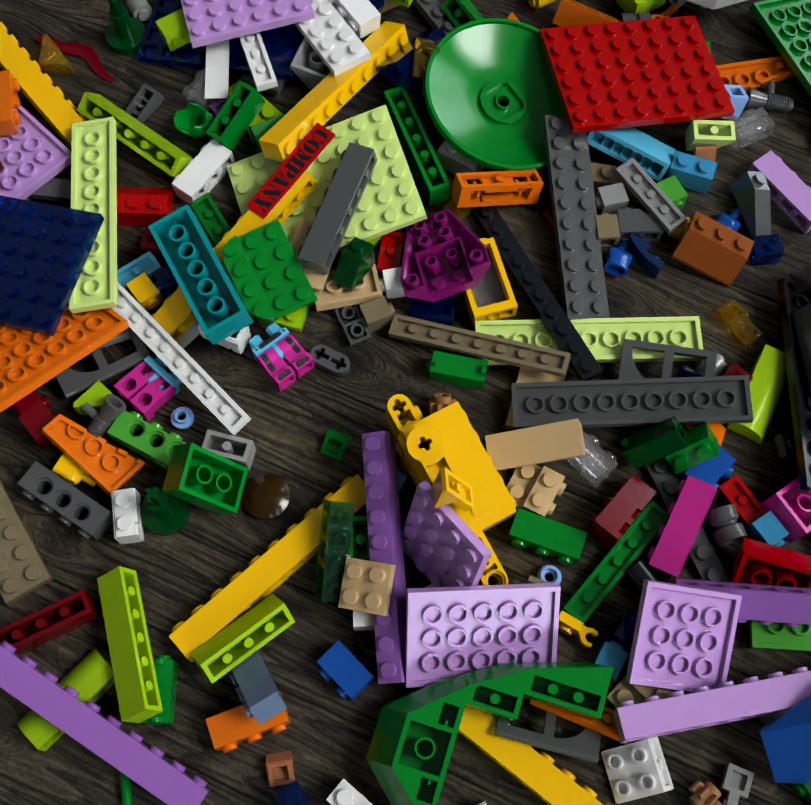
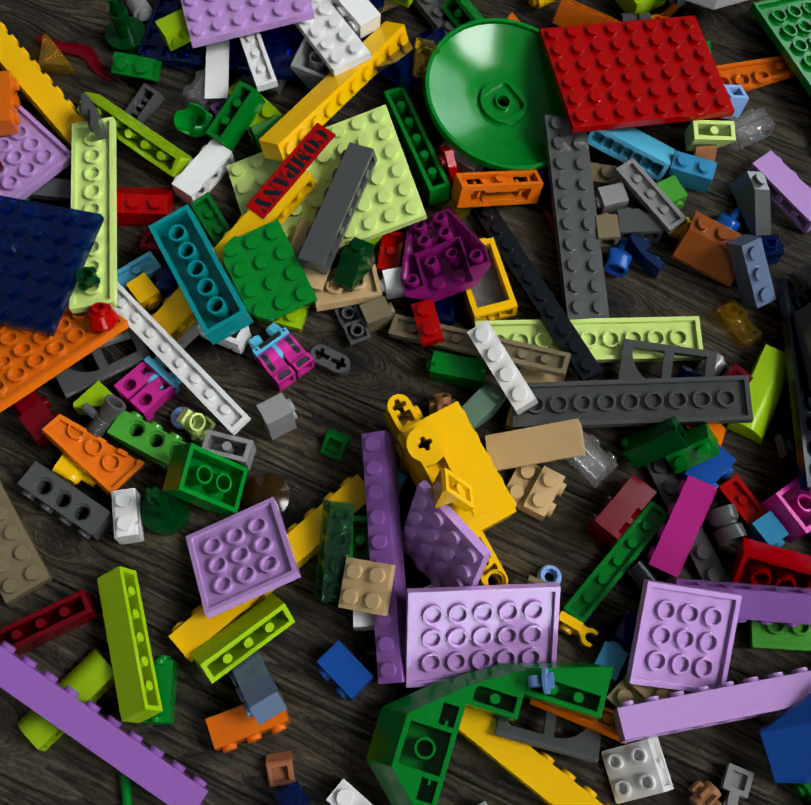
green brick [507,508,588,565] -> none
dark grey piece [744,81,794,113] -> none
none -> dark green plate [75,267,101,291]
none -> dark grey slope [78,93,107,140]
none -> red cone [86,302,119,332]
none -> green brick [111,51,162,83]
none -> yellowish green plate [176,407,215,445]
none -> lavender plate [185,497,301,619]
none -> light grey brick [256,392,298,440]
none -> red plate [411,298,445,347]
none -> red plate [438,145,458,190]
none -> sand green slope [461,382,507,430]
none -> white brick [467,320,538,415]
none -> medium blue plate [528,667,555,695]
none -> sand blue brick [727,234,776,308]

